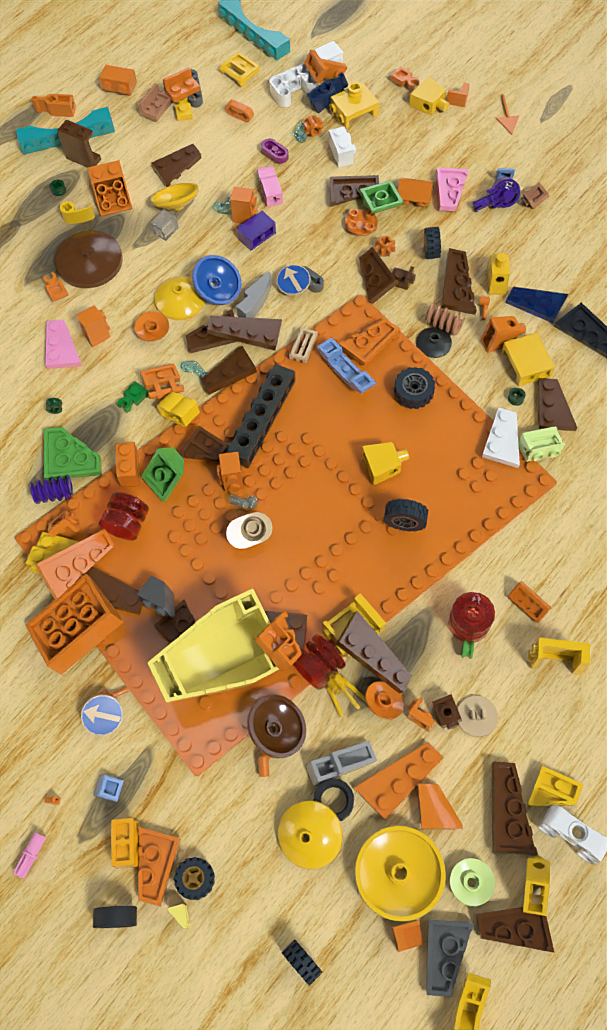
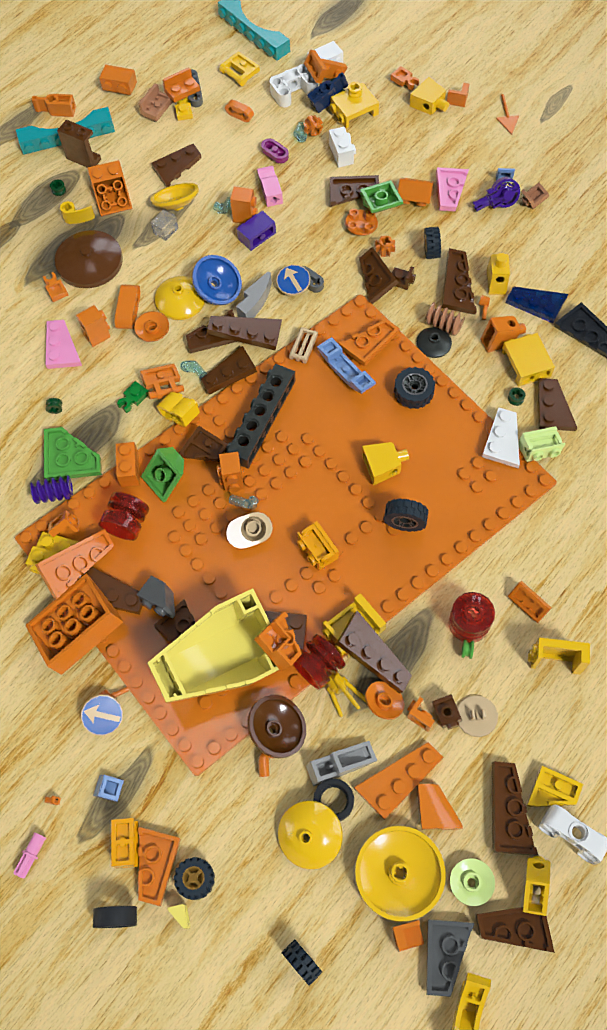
none -> orange beam [114,284,140,329]
none -> light orange hinge [296,521,339,570]

